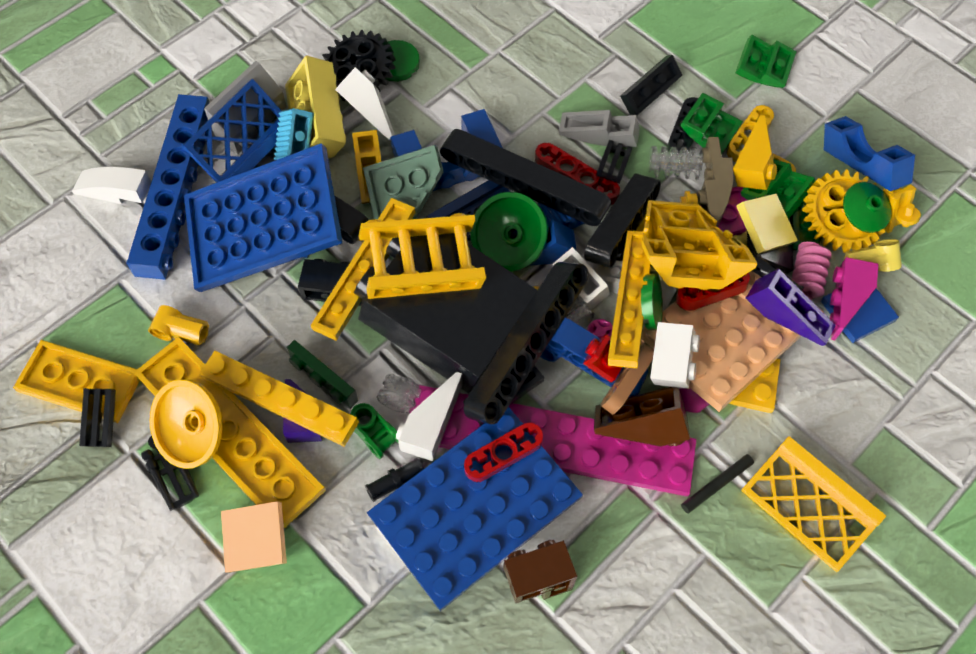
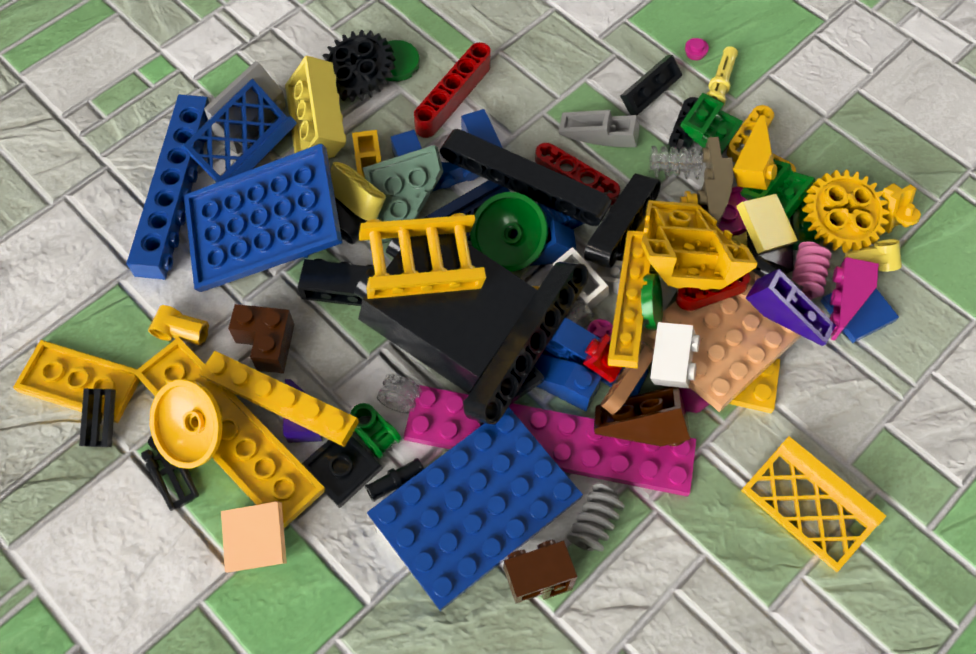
white slope [72,167,151,204] -> none
medium azure brick [273,108,314,160] -> none
dark green plate [286,340,358,409] -> none
yellow plate [311,198,415,341] -> none
white slope [335,67,395,141] -> none
white slope [396,372,463,461] -> none
red beam [464,423,543,482] -> none
black tile [596,140,632,184] -> none
pearl dark grey bar [681,454,754,514] -> none
green slope [735,35,797,88] -> none
blue arch [824,116,915,191] -> none
green dish [843,182,892,233] -> none
none -> reddish brown brick [228,304,295,374]
none -> black tile [302,435,383,508]
none -> light yellow beam [330,162,386,221]
none -> red beam [414,42,491,138]
none -> blue slope [535,354,602,412]
none -> light grey piece [567,483,625,551]
none -> dark pink plate [685,38,709,61]
none -> light yellow pin [706,46,738,107]

